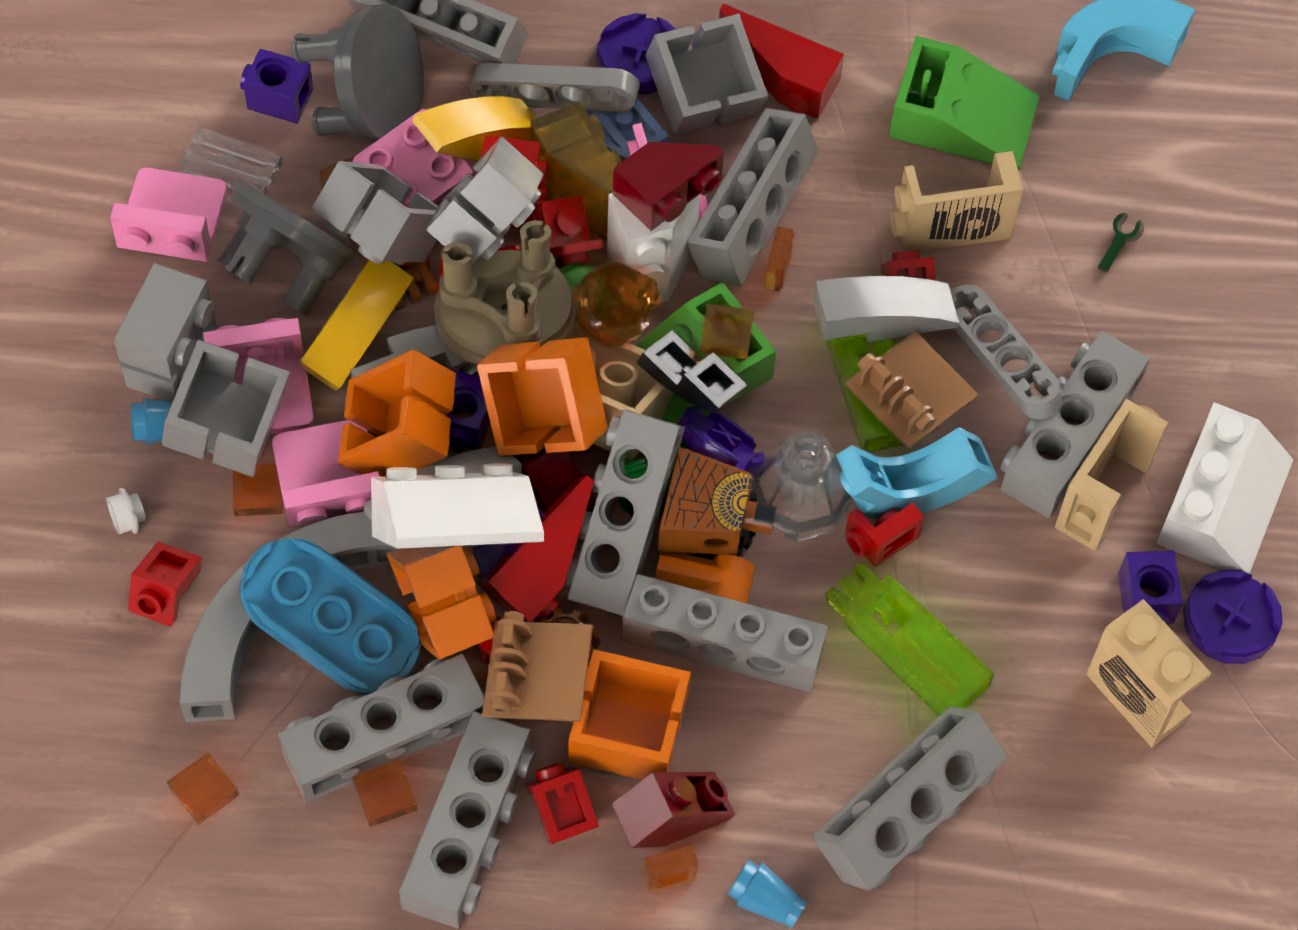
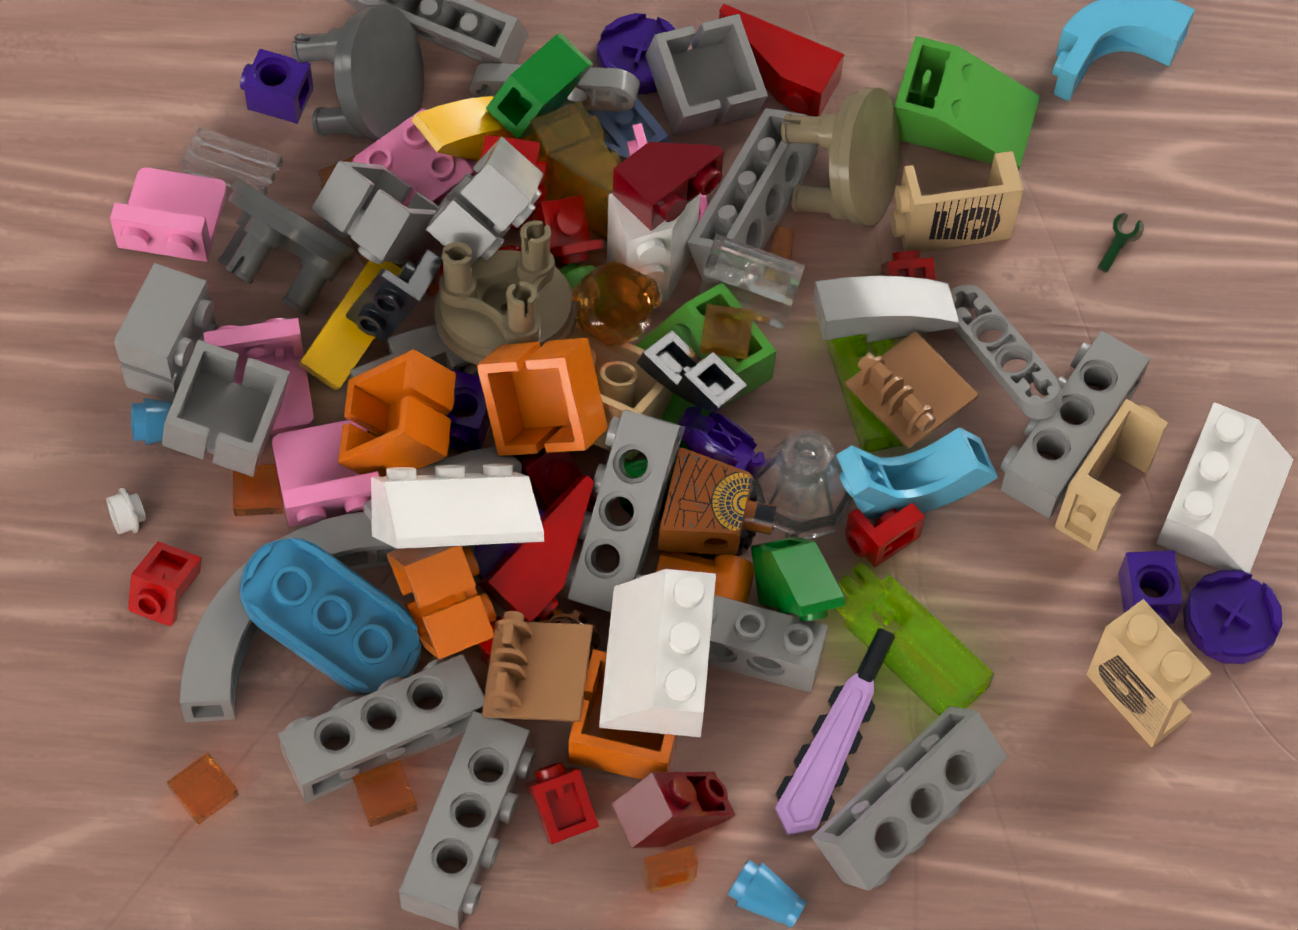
none -> black bracket [346,249,443,342]
none -> green slope [485,33,593,139]
none -> white slope [599,569,716,737]
none -> clear slope [697,233,806,330]
none -> green slope [751,536,845,621]
none -> lavender sword [775,628,896,836]
none -> dark tan piece [781,87,900,226]

